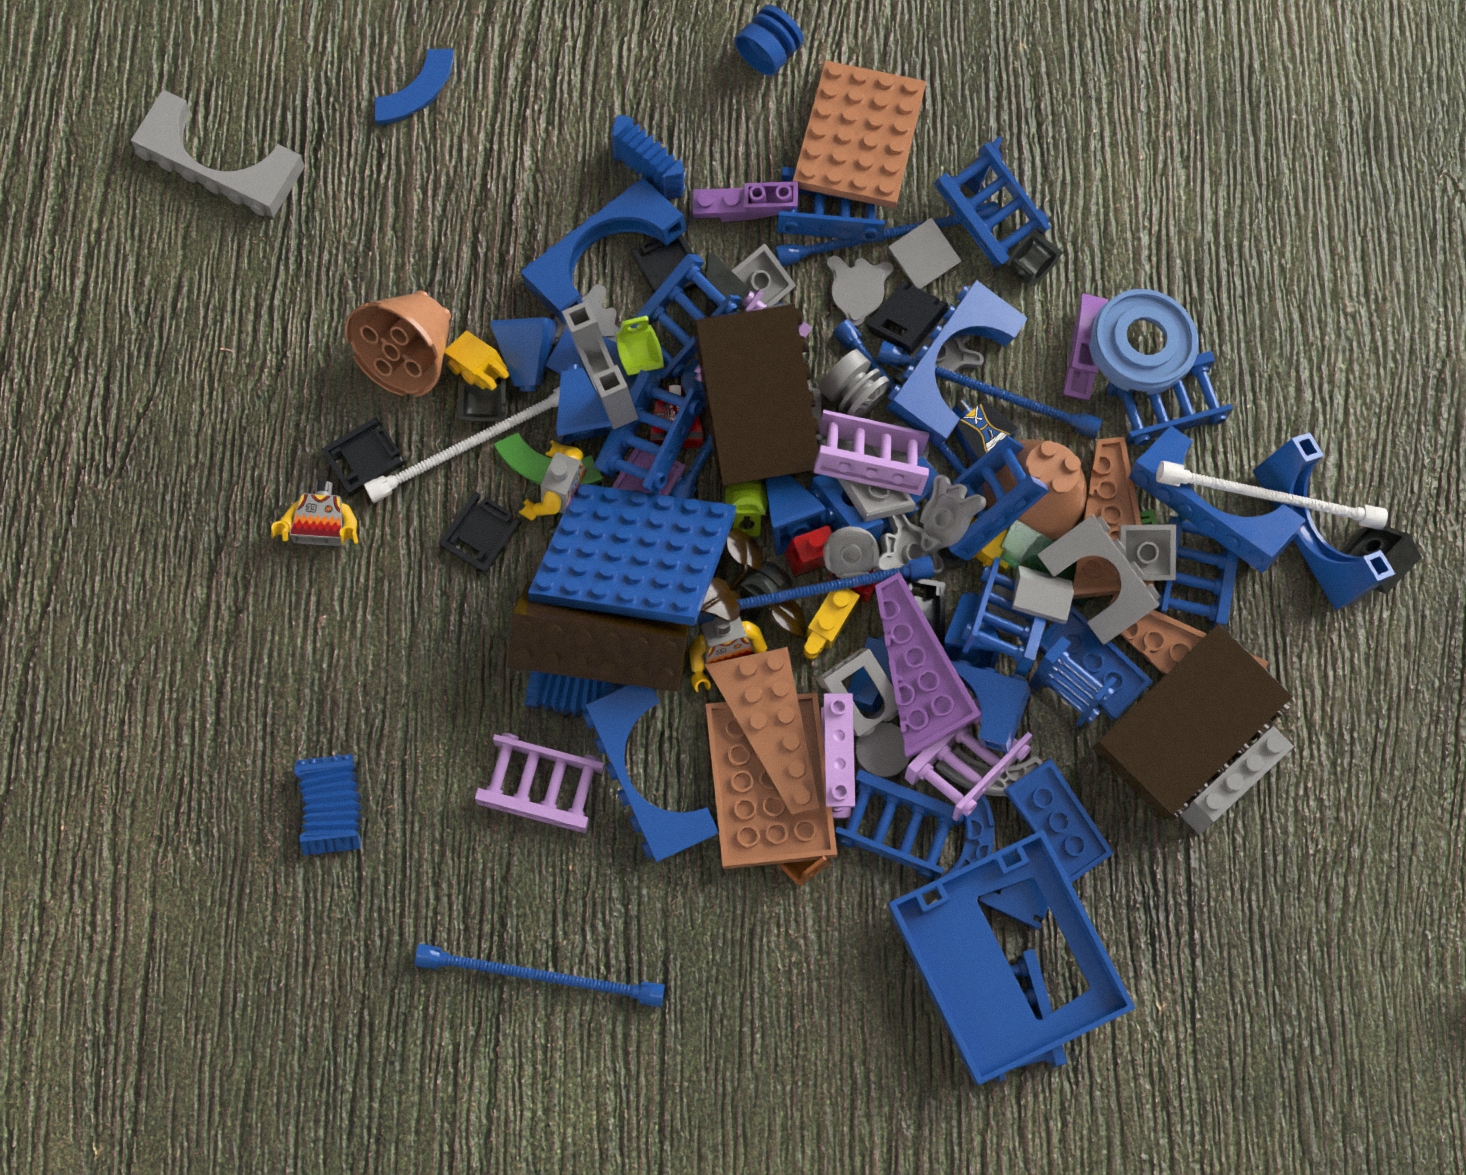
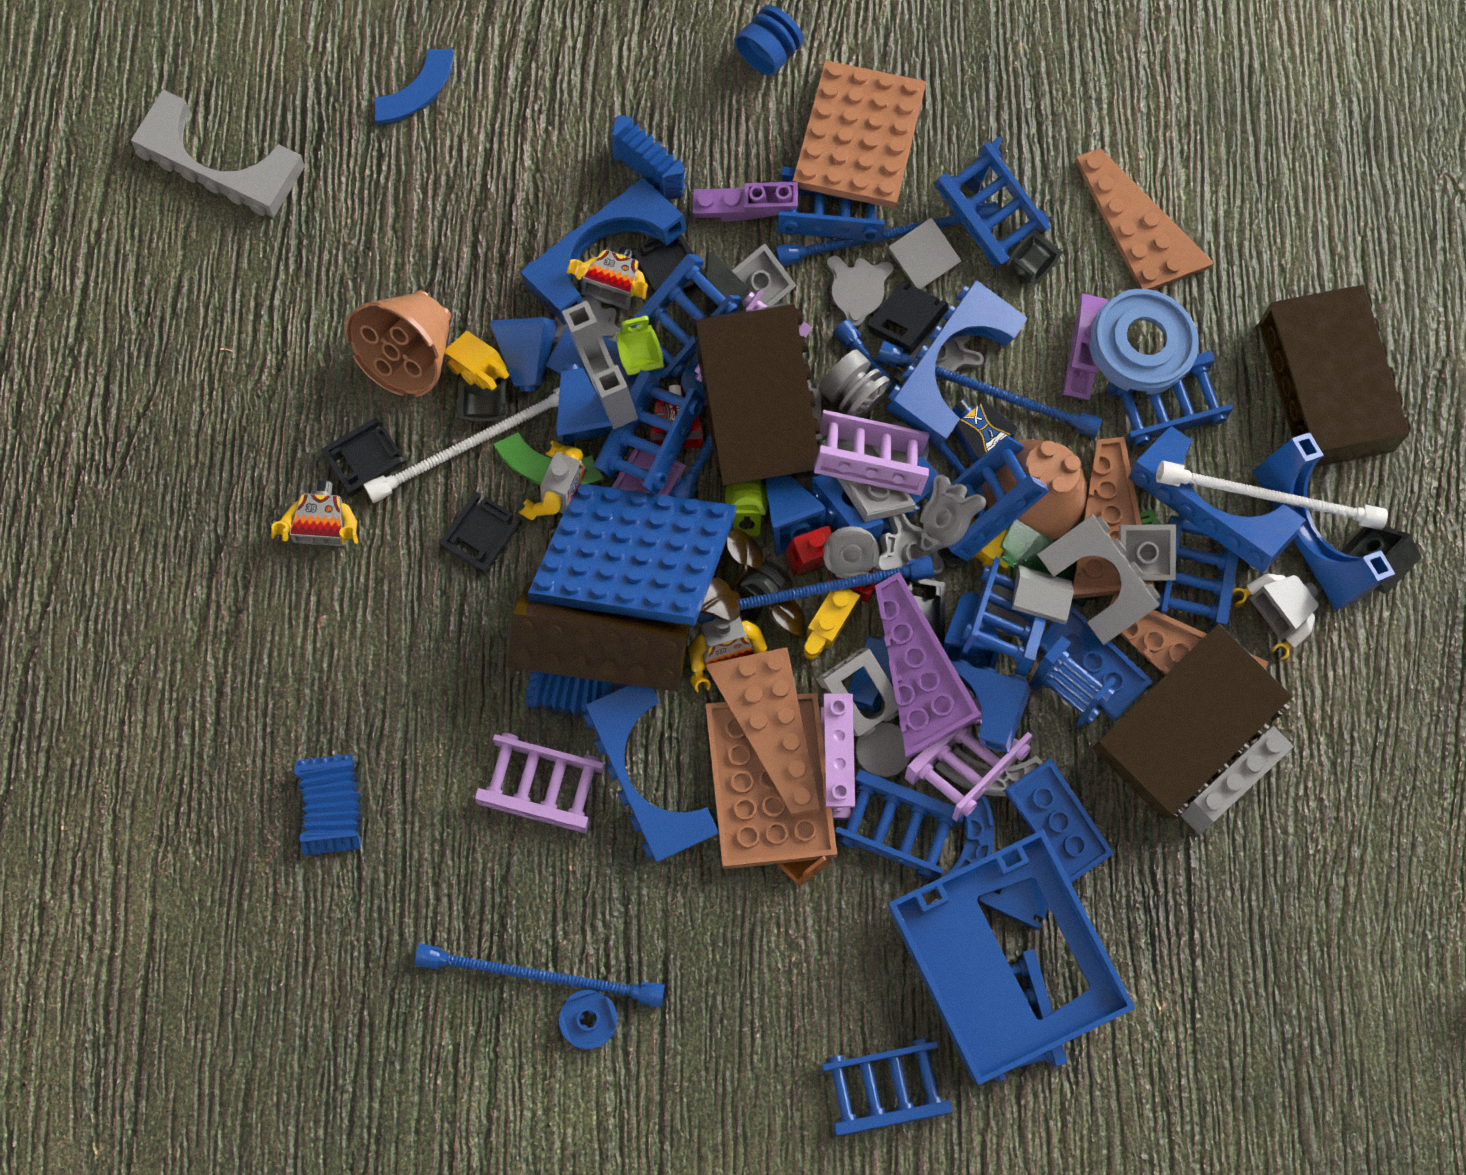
none -> blue plate [559,990,617,1050]
none -> torso [566,246,648,310]
none -> blue fence [821,1038,953,1137]
none -> nougat wing [1075,148,1215,290]
none -> light grey torso [1232,574,1318,661]
none -> dark brown brick [1258,284,1411,467]

